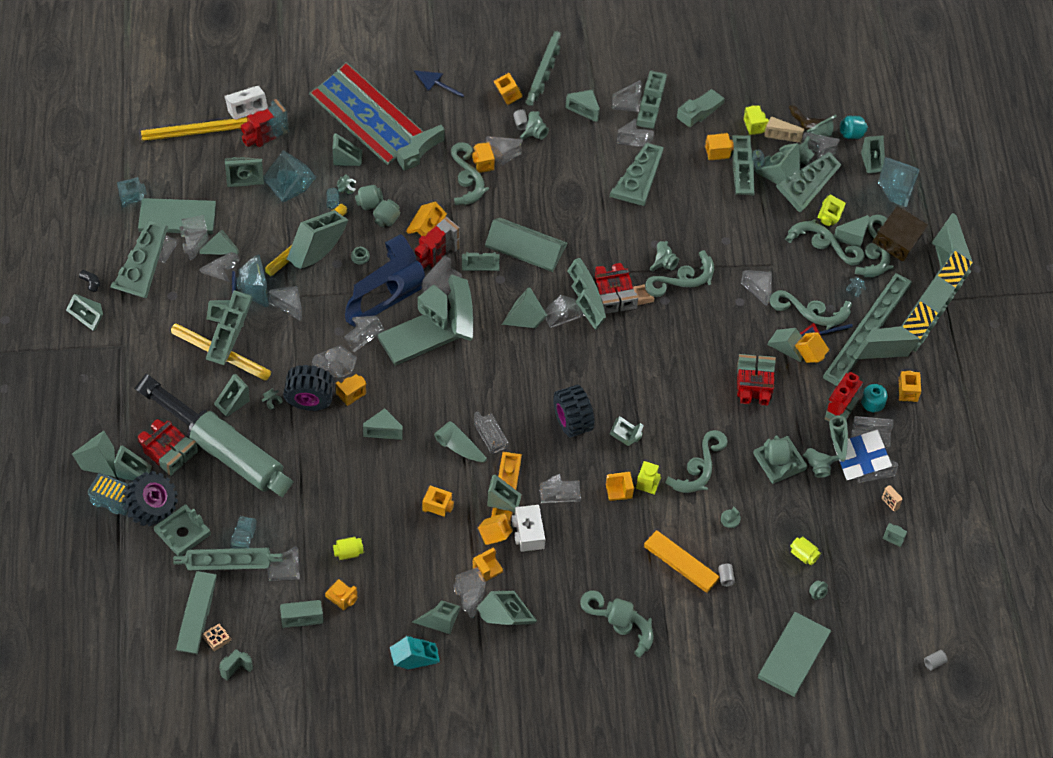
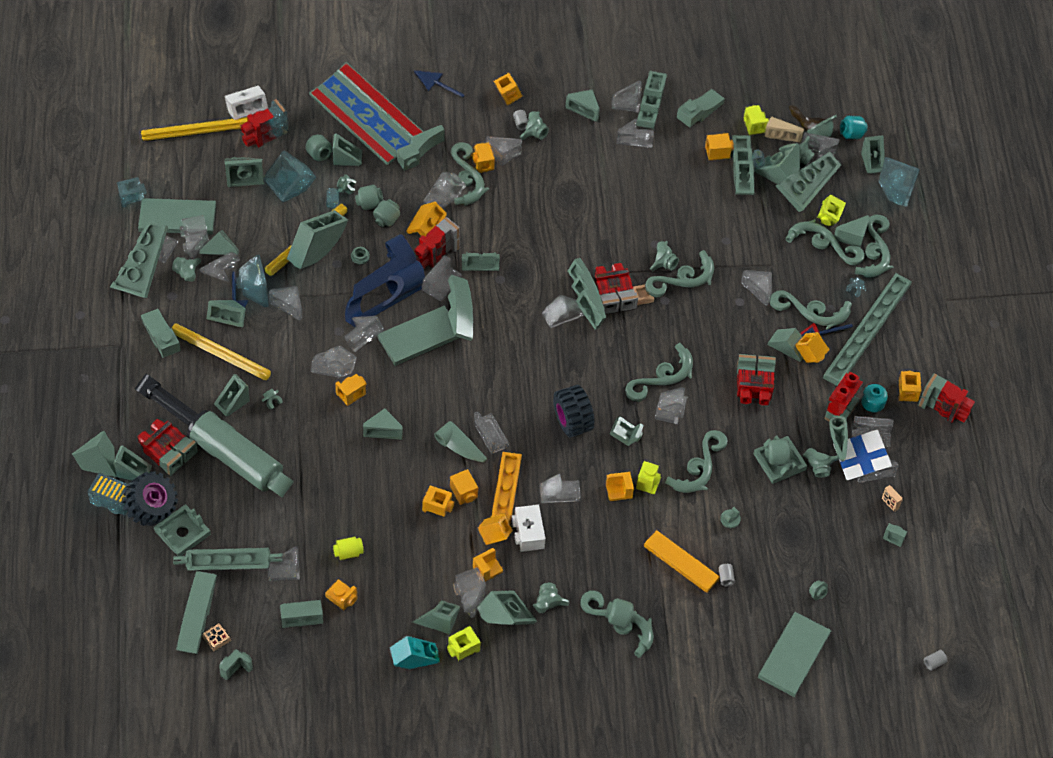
sand green slope [66,294,103,331] -> none
black arm [79,270,101,292] -> none
sand green slope [206,290,253,365] -> none
clear light blue leg [231,516,256,548] -> none
black wheel [283,365,335,411] -> none
sand green slope [418,285,447,330] -> none
sand green slope [485,218,567,272] -> none
sand green slope [487,475,522,512] -> none
sand green slope [501,288,547,328] -> none
sand green plate [526,31,561,105] -> none
sand green wing [610,143,664,206] -> none
neon yellow brick [790,537,821,566] -> none
sand green slope [852,213,973,359] -> none
dark brown panel [873,206,928,261] -> none
none -> sand green slope [141,309,180,358]
none -> sand green animal [172,257,201,282]
none -> sand green head [306,134,332,161]
none -> clear slope [423,172,466,208]
none -> neon yellow brick [447,626,480,660]
none -> light orange brick [450,469,478,505]
none -> sand green animal [533,583,569,613]
none -> sand green plant [625,343,693,402]
none -> clear slope [655,387,687,424]
none -> hips [918,373,975,423]

